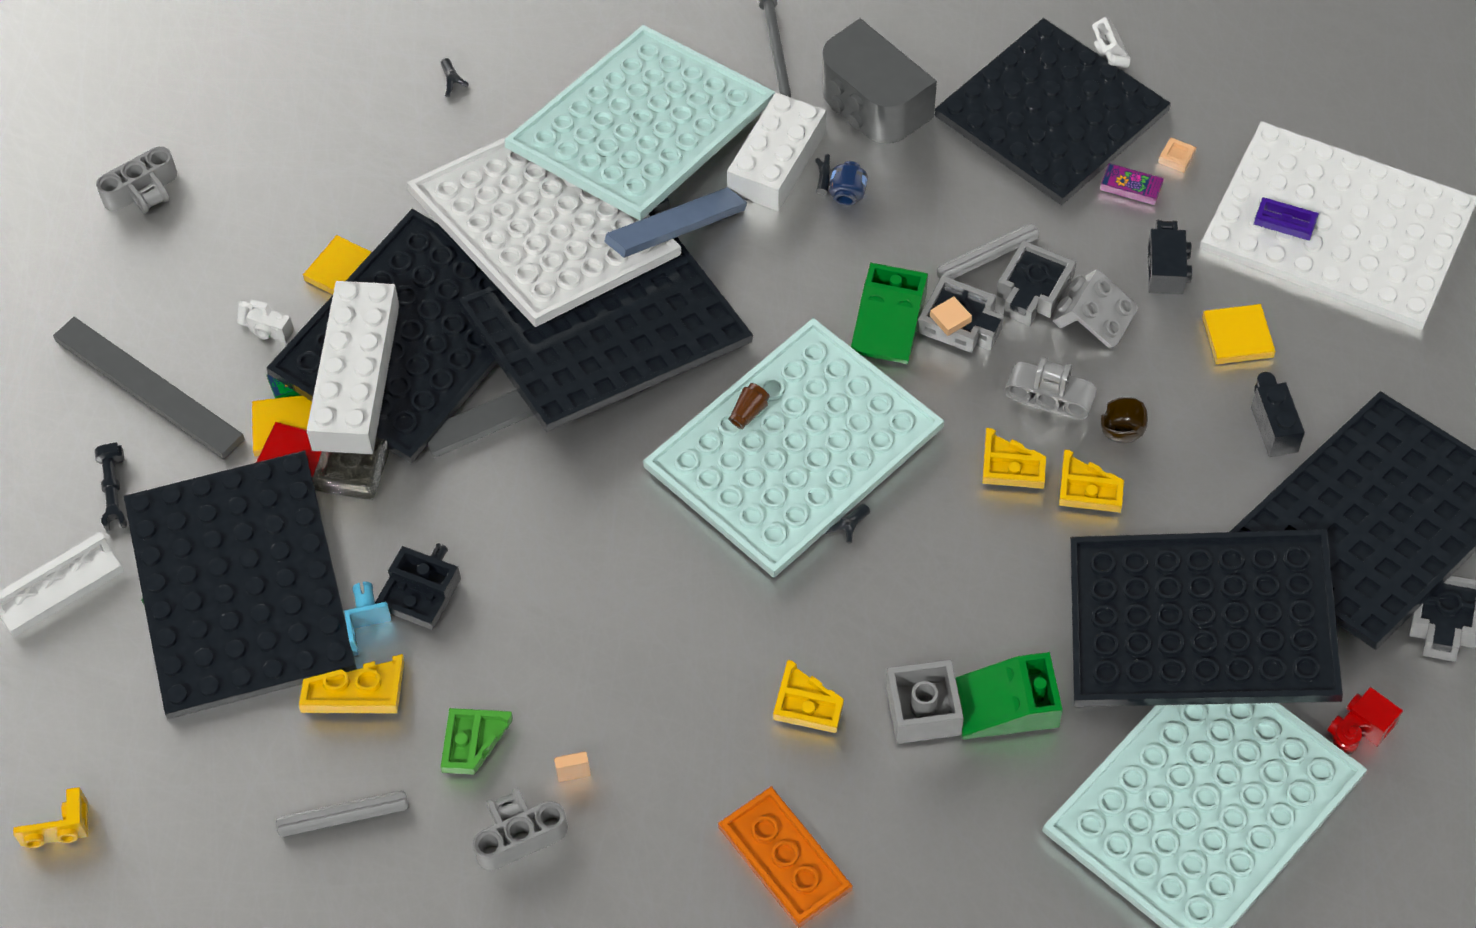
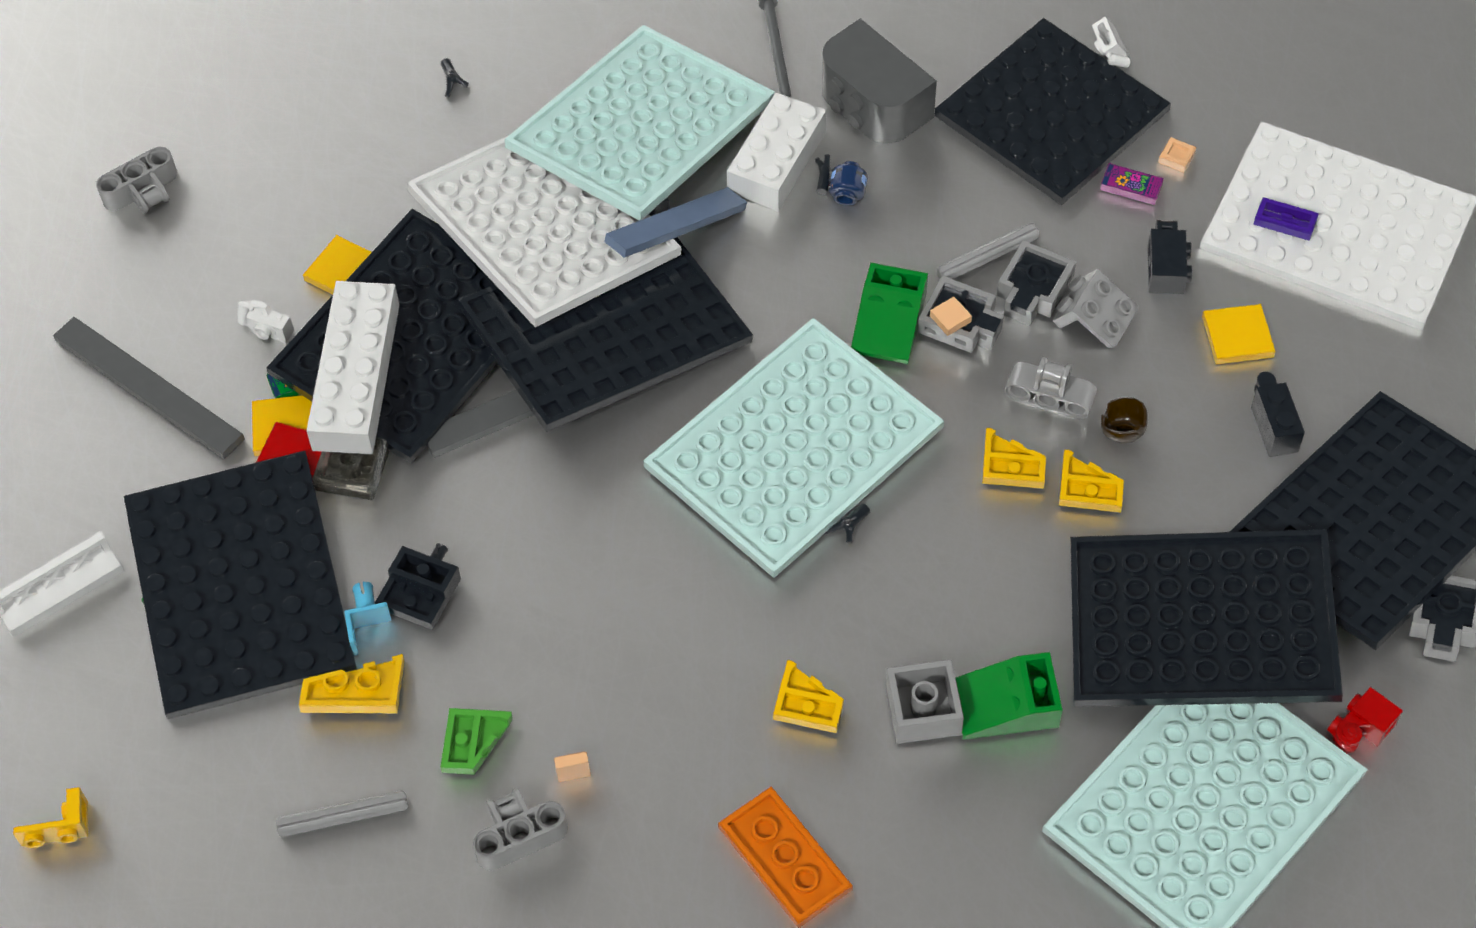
black piece [94,442,127,532] -> none
reddish brown cone [728,383,770,429] -> none

